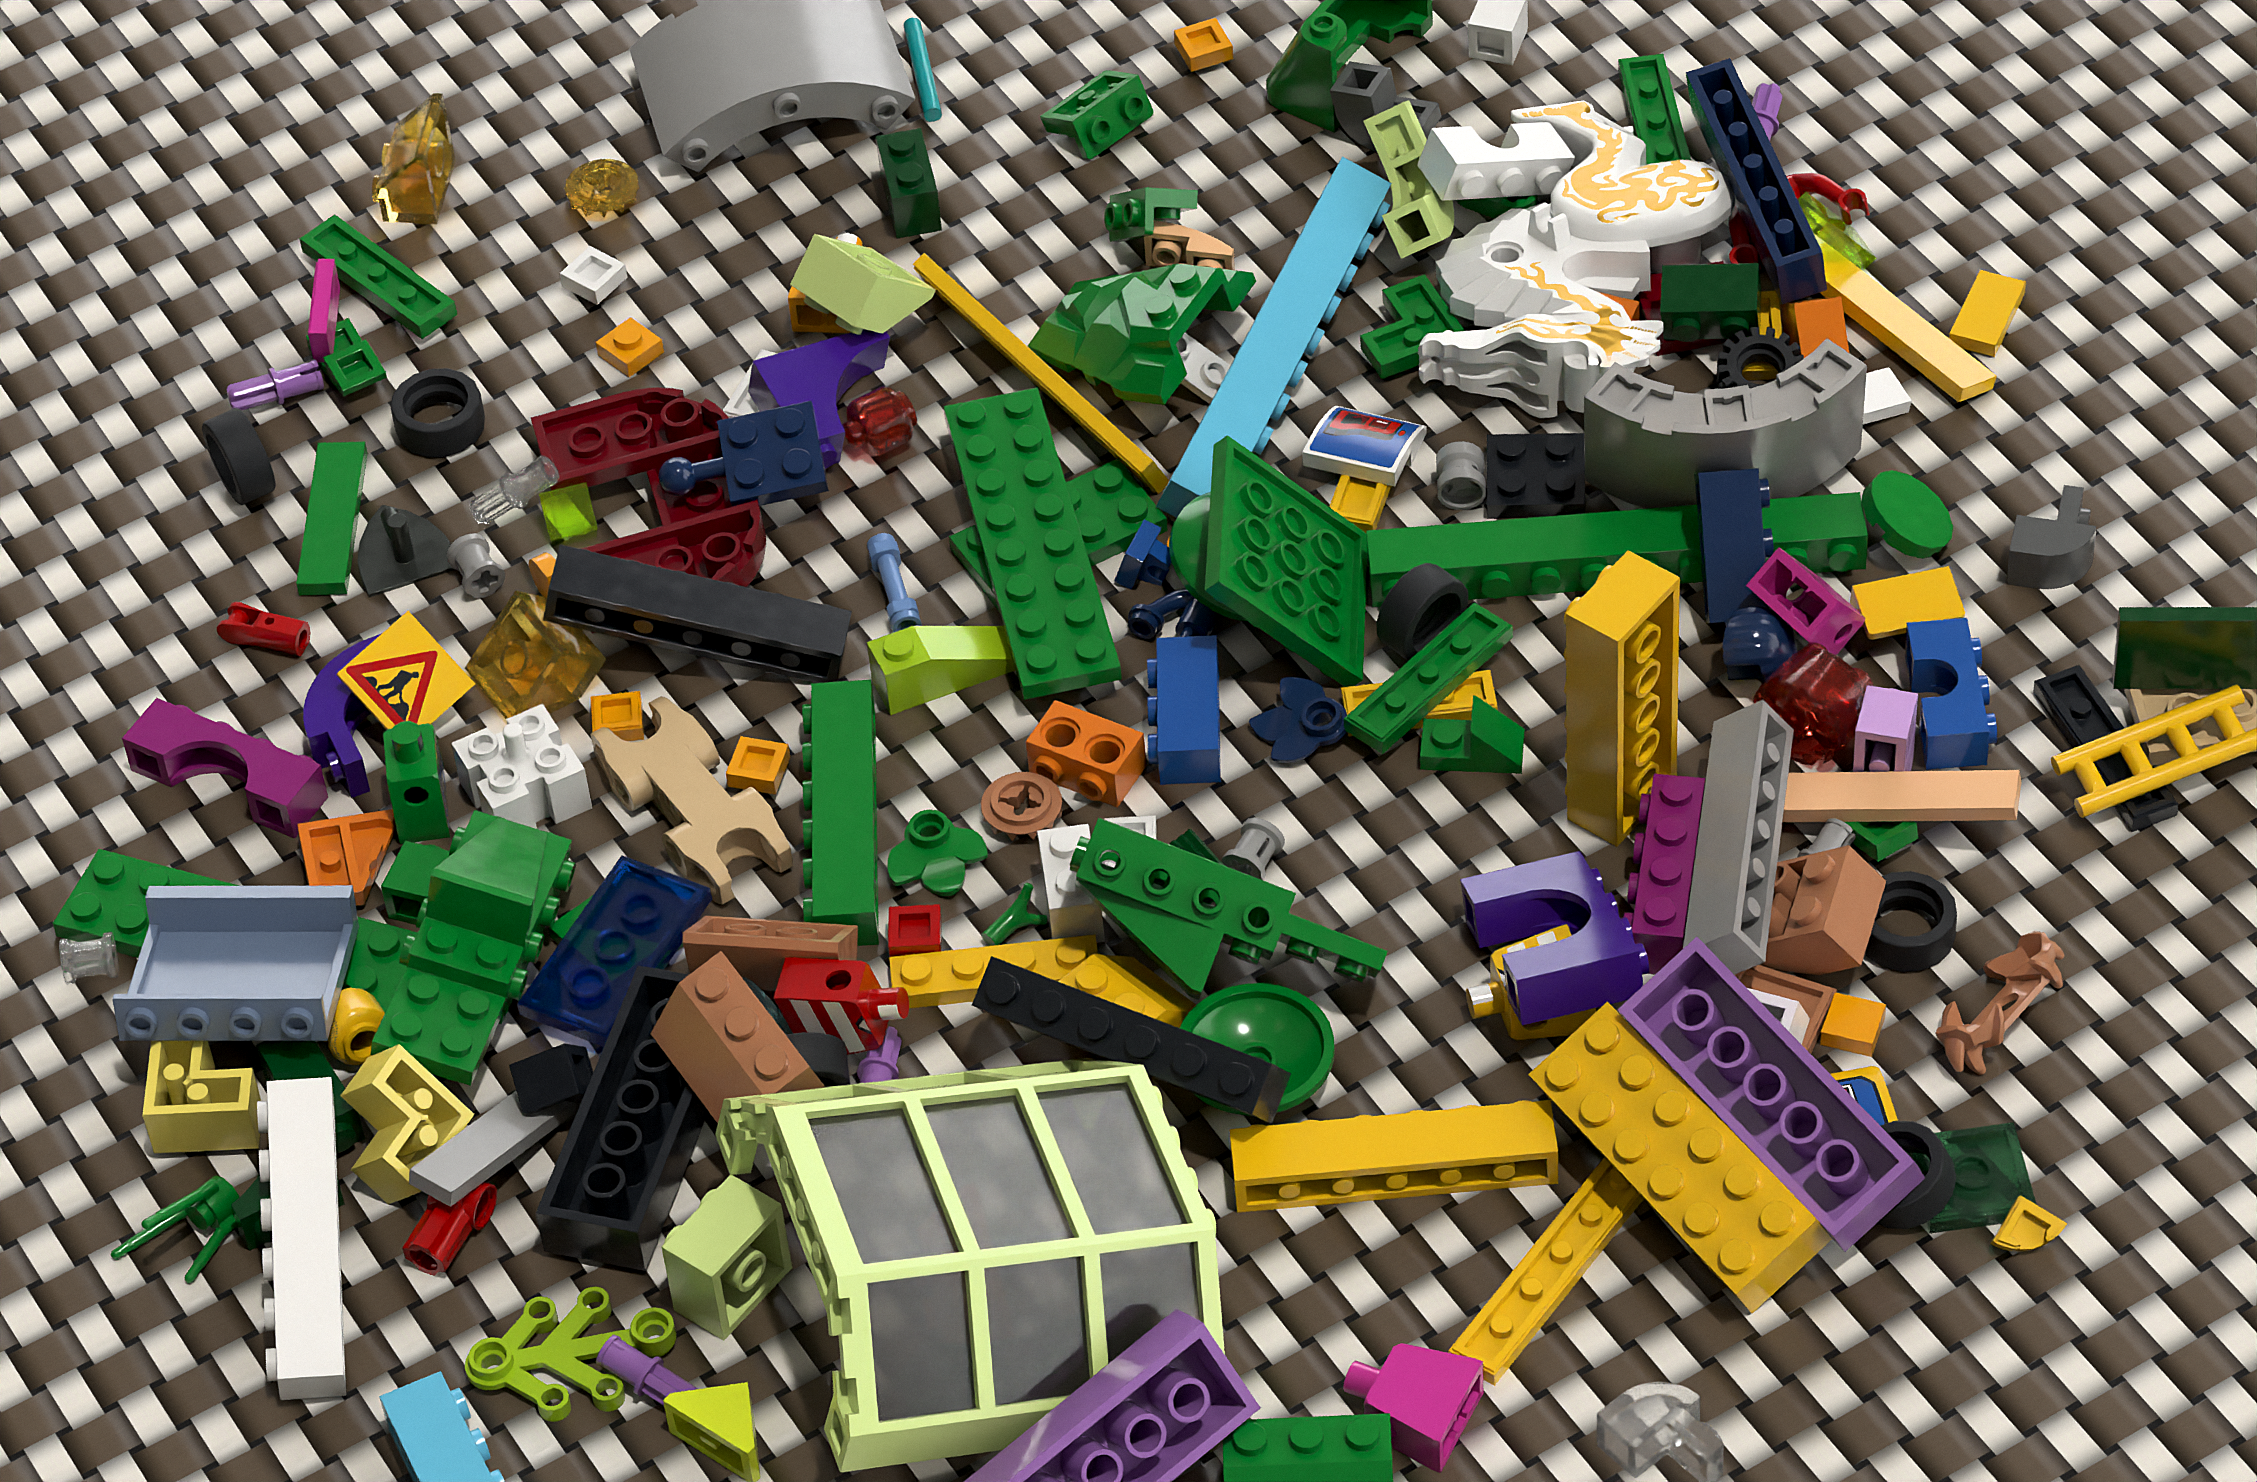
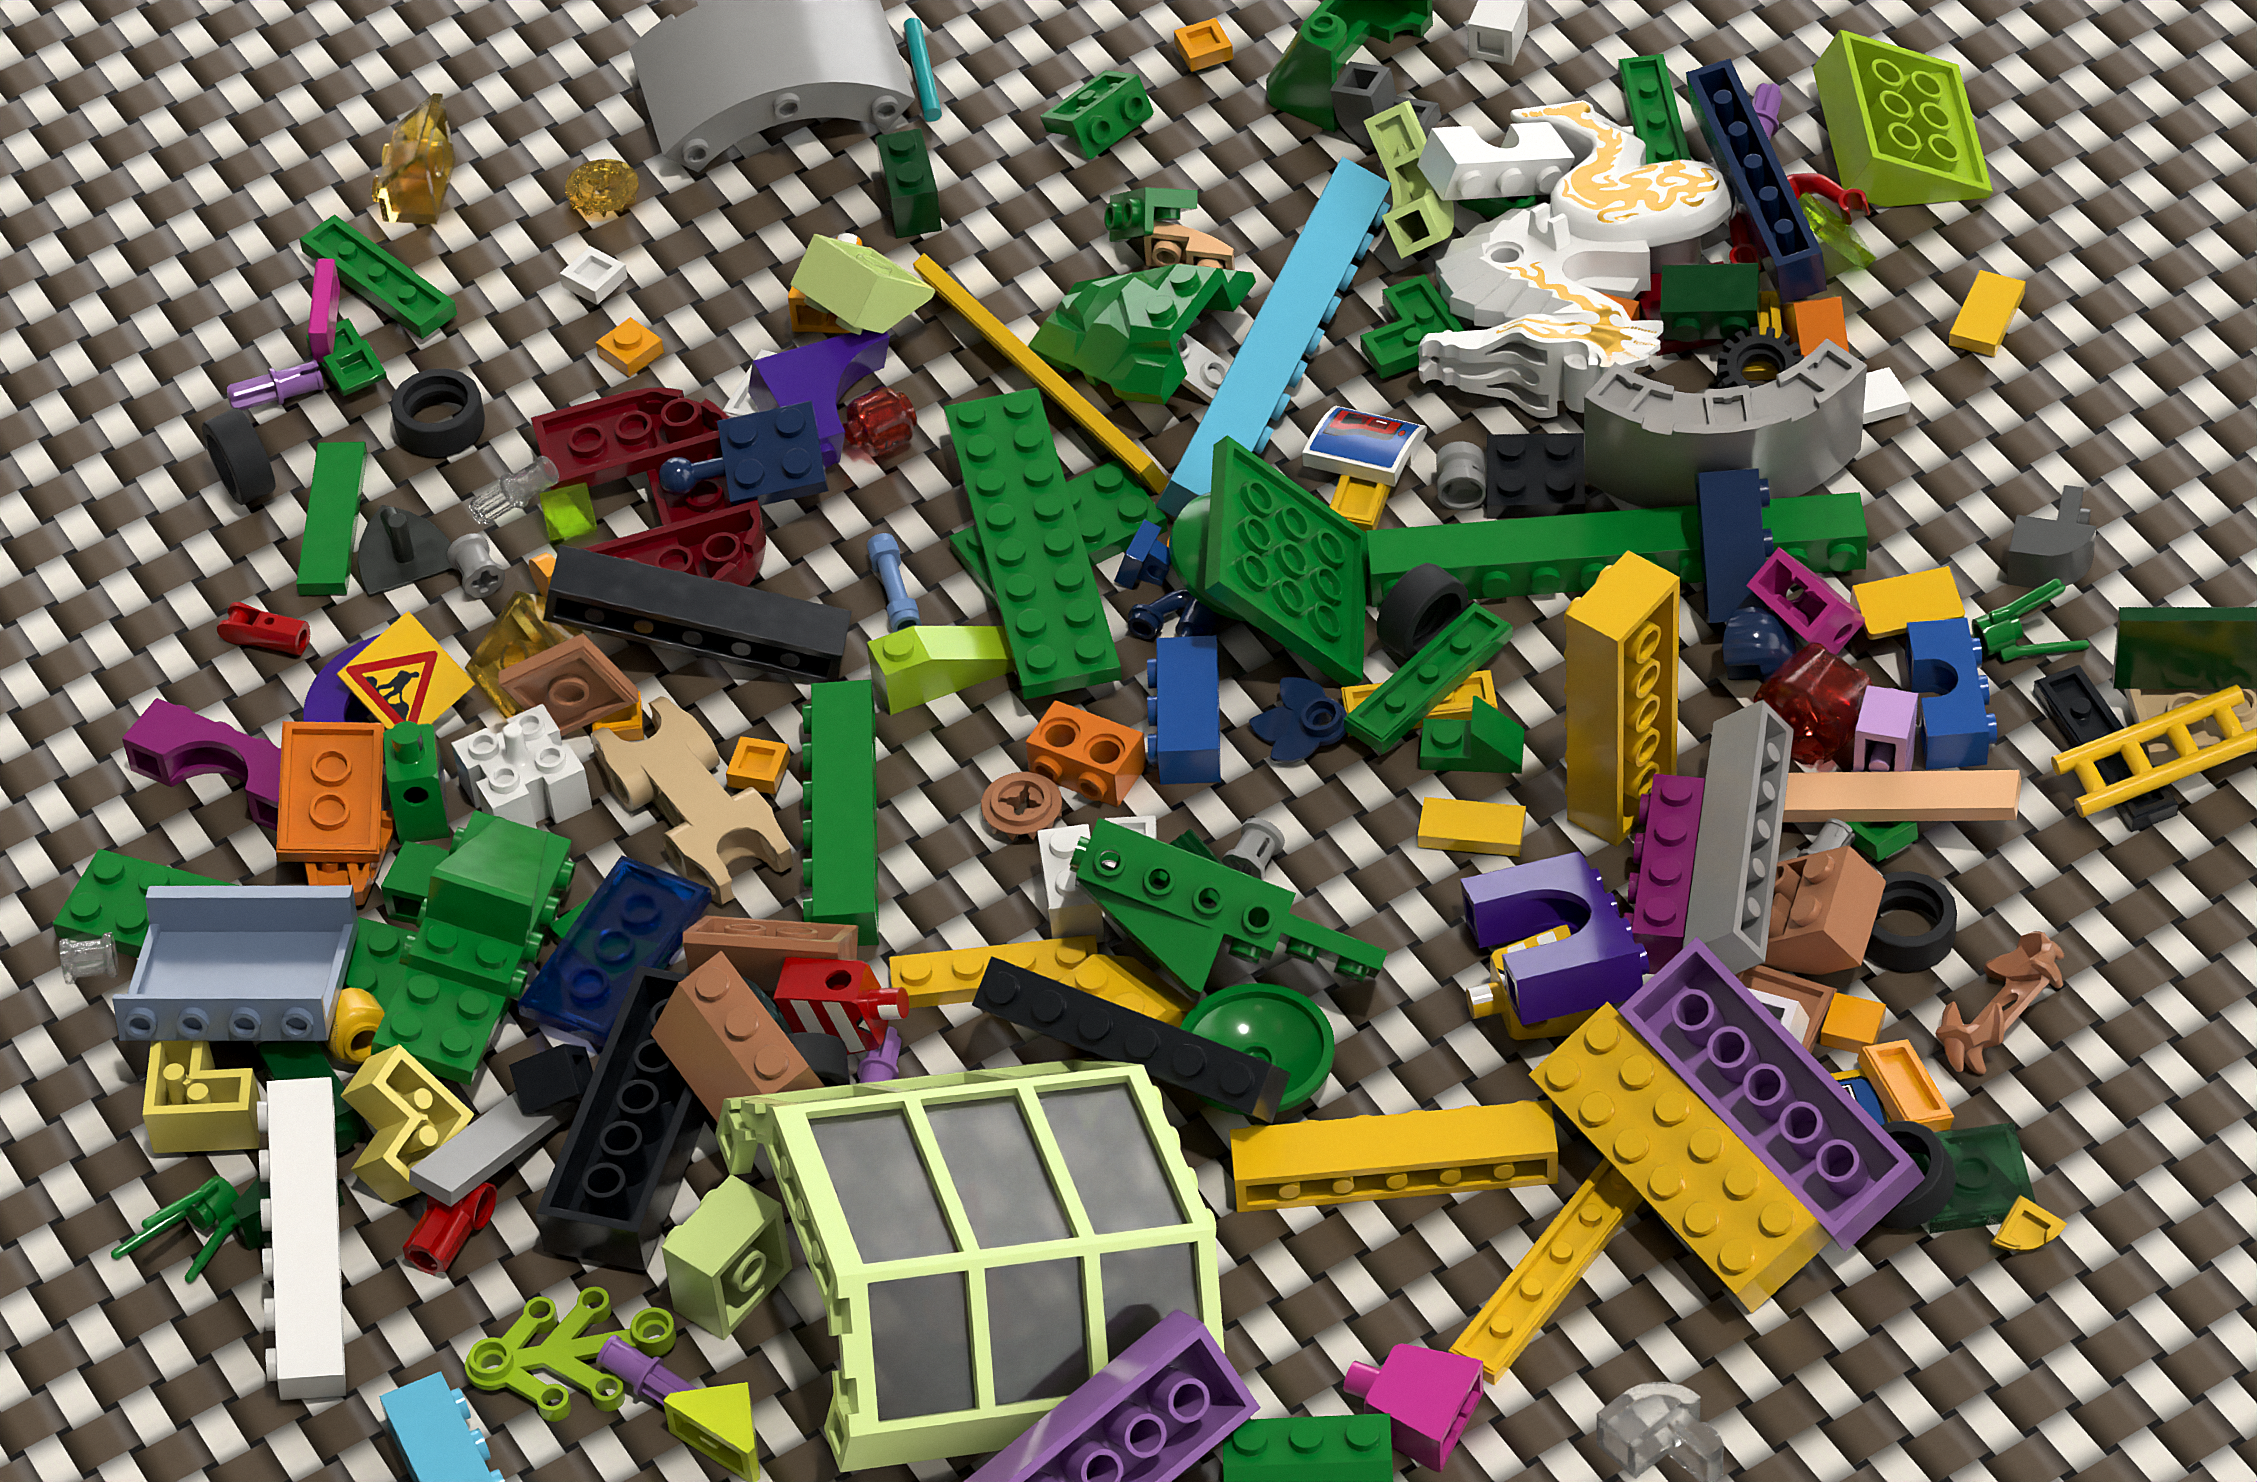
green plate [888,809,988,896] -> none
red plate [888,904,942,957] -> none
green bar [981,883,1048,946] -> none
yellow tile [1813,232,1997,402] -> none
green tile [1861,470,1953,559] -> none
none -> orange tile [276,721,385,863]
none -> nougat tile [498,633,639,736]
none -> yellow tile [1417,797,1526,857]
none -> lime slope [1813,29,1993,207]
none -> light orange tile [1857,1039,1954,1132]
none -> green plant [1971,578,2089,663]

